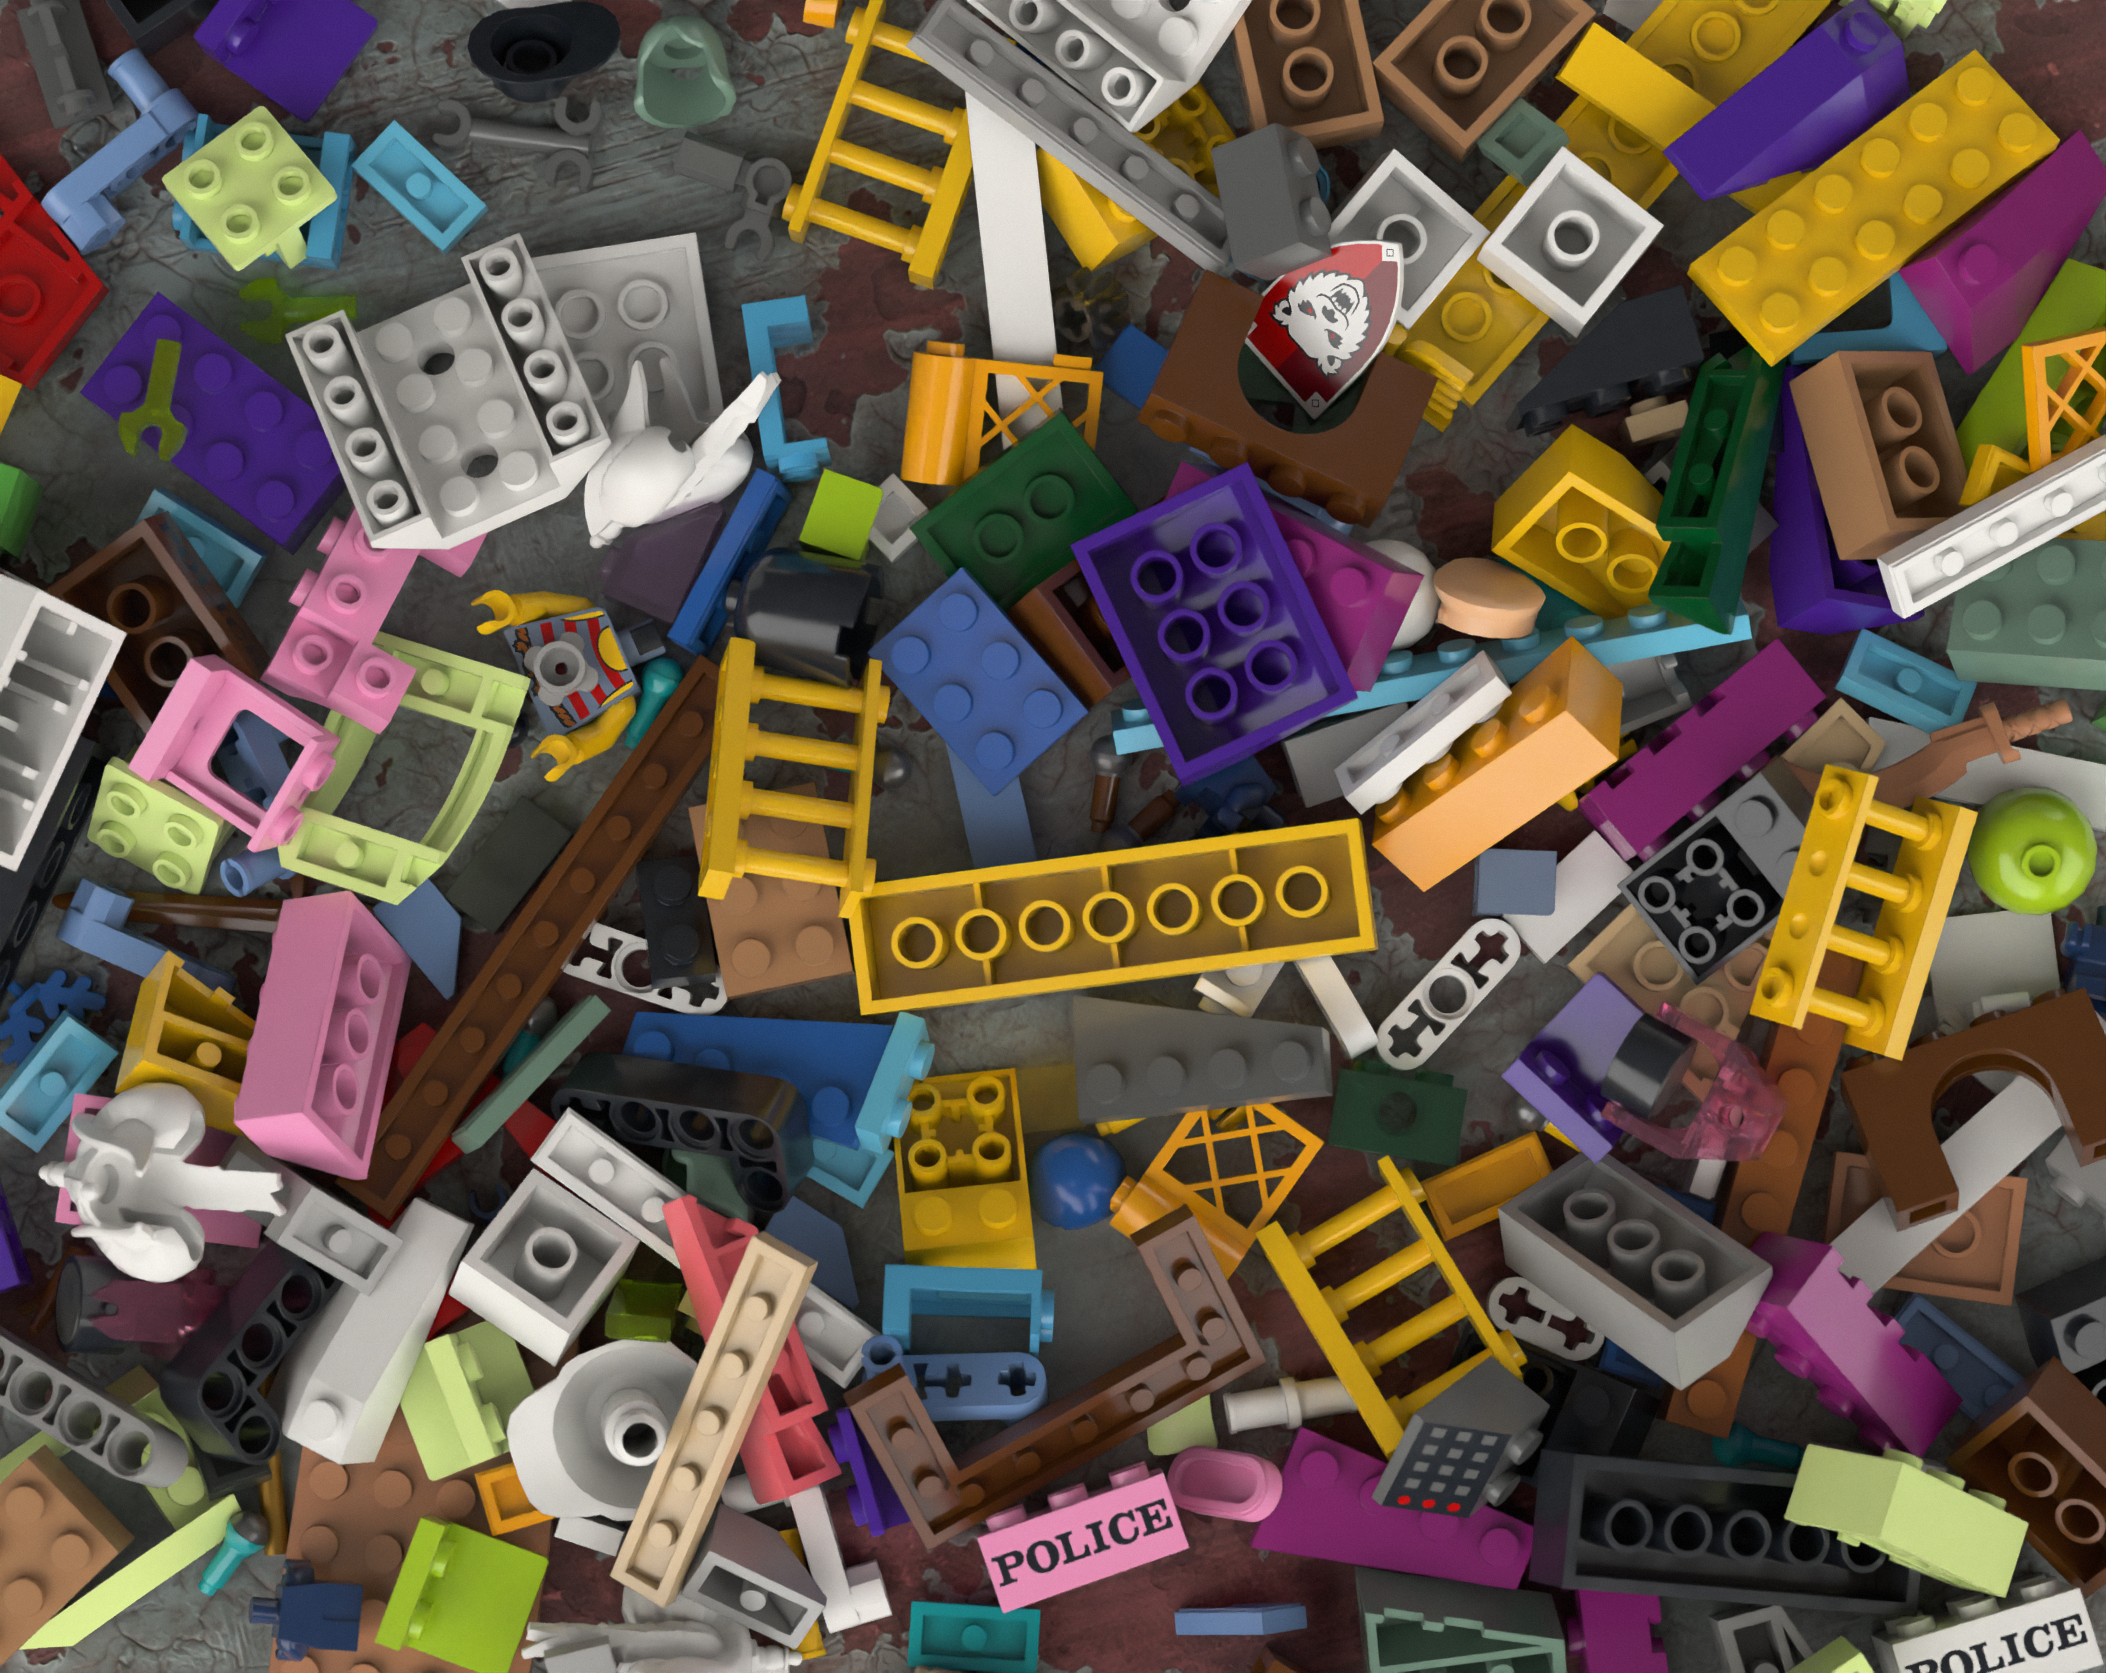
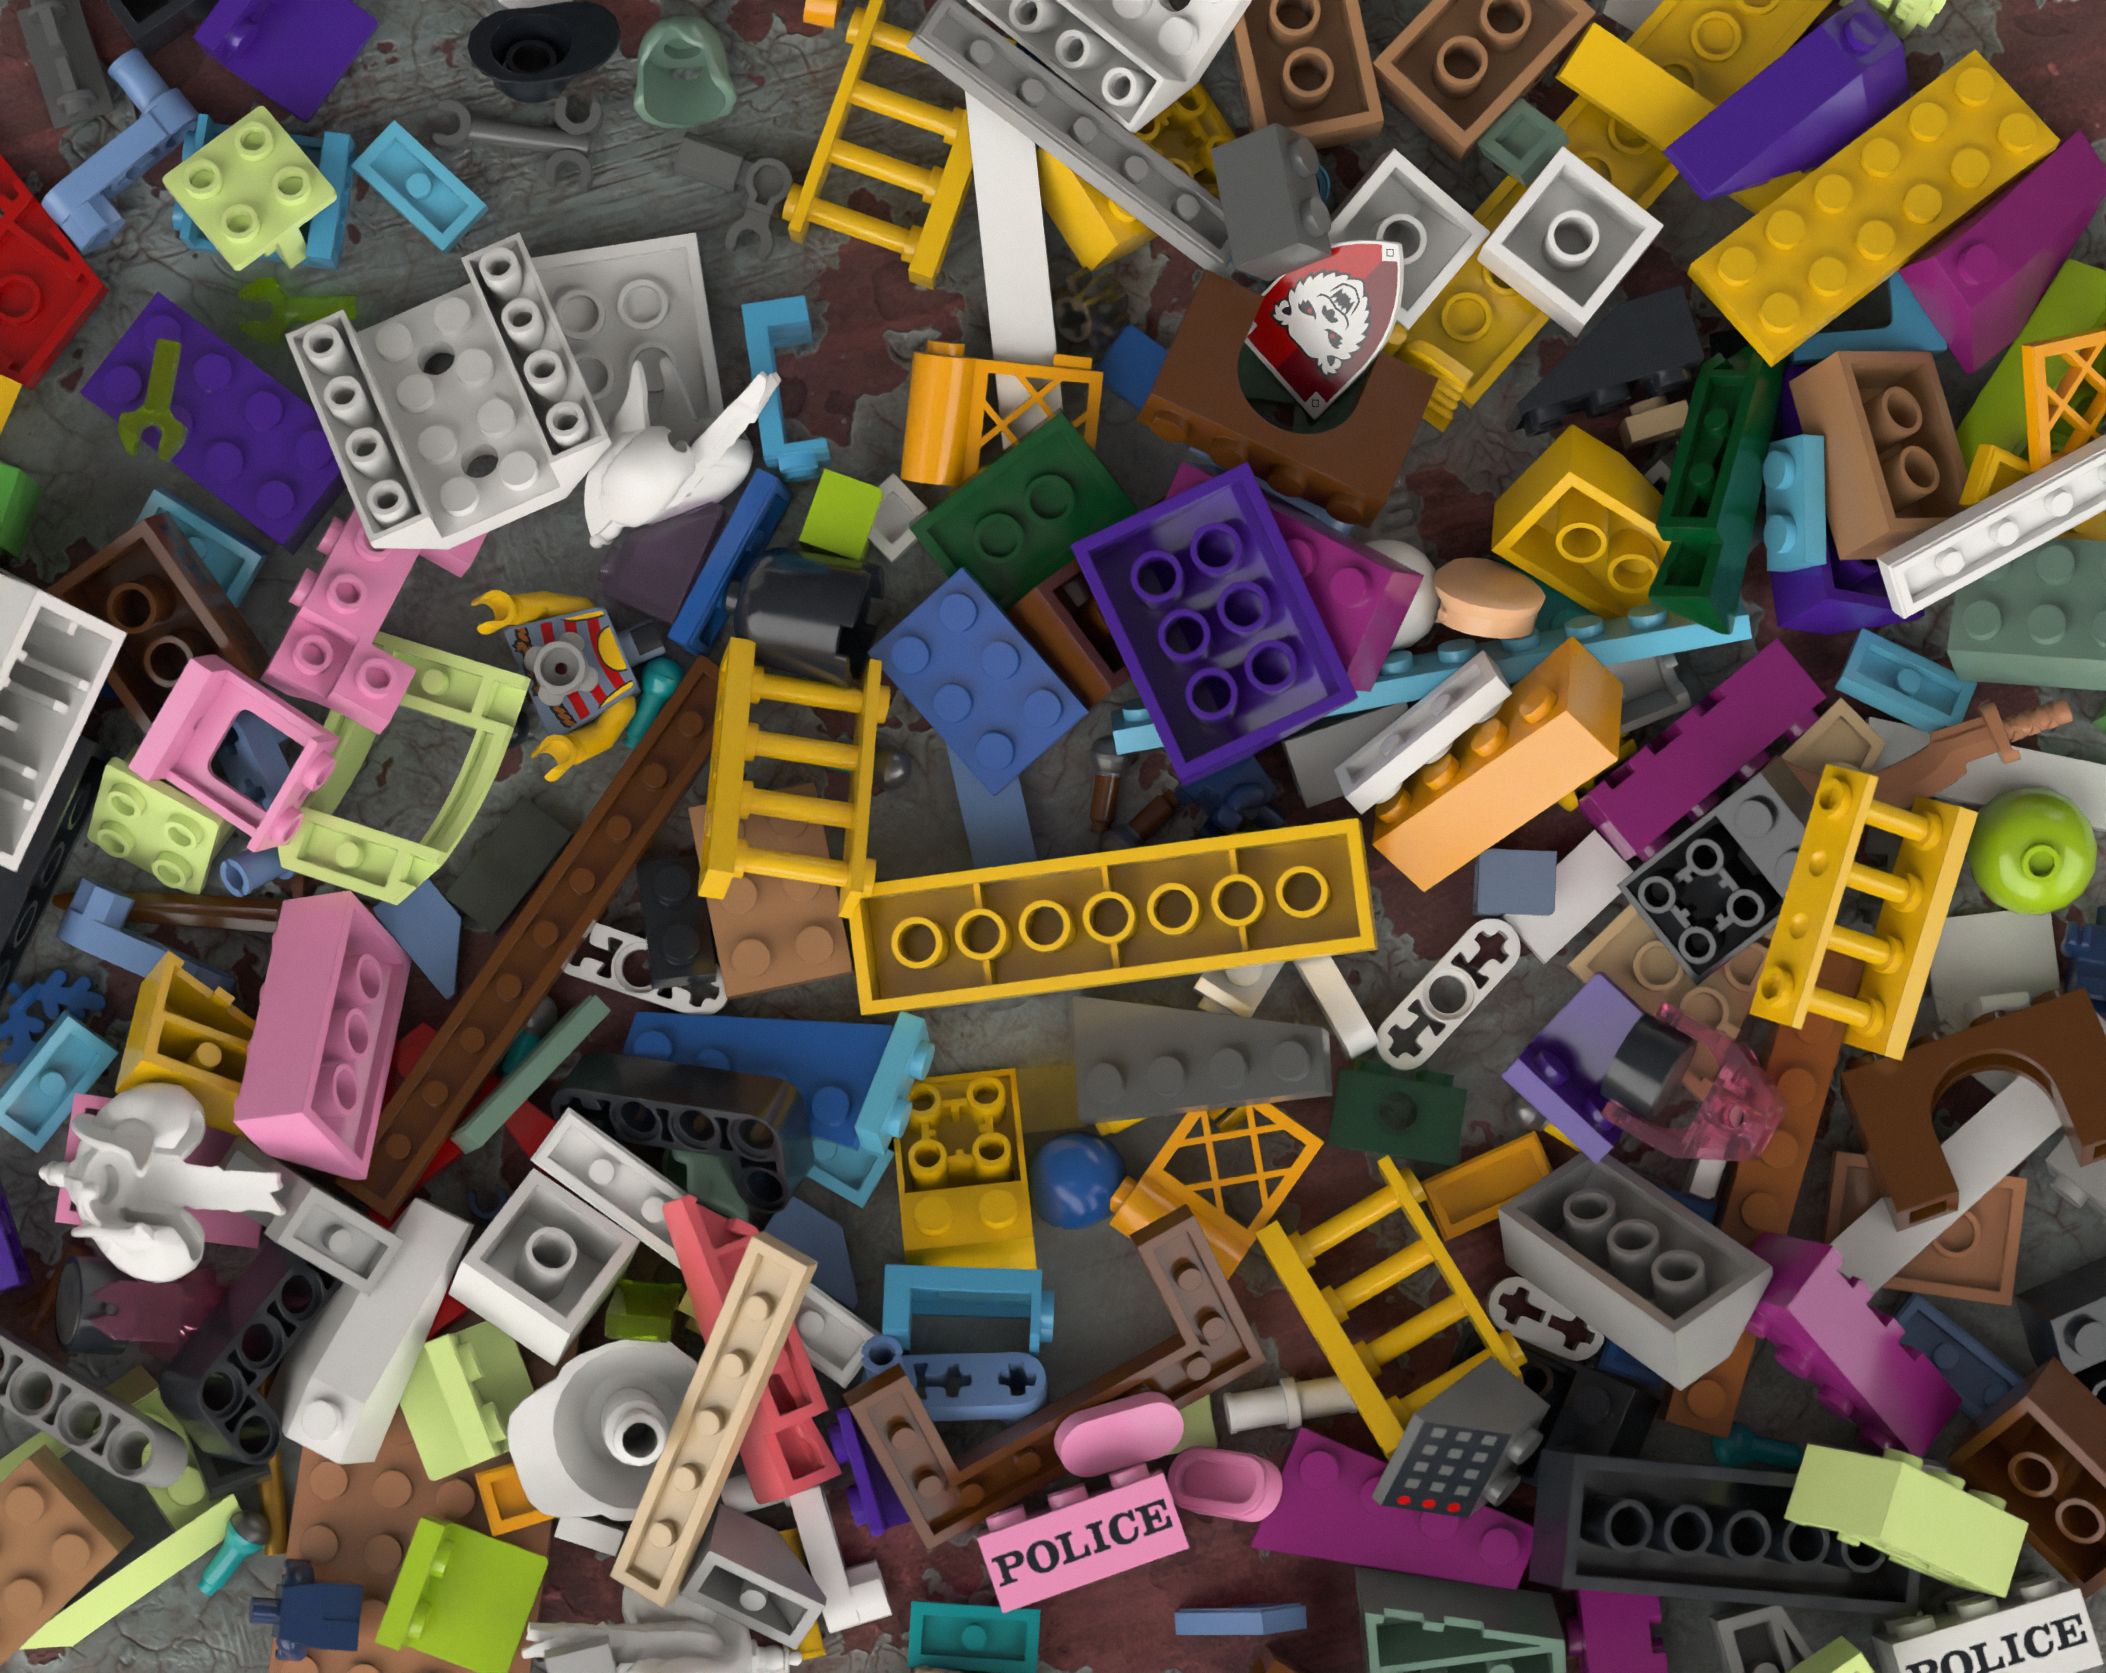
none -> bright pink tile [1054,1392,1184,1477]
none -> medium azure plate [1763,434,1826,572]

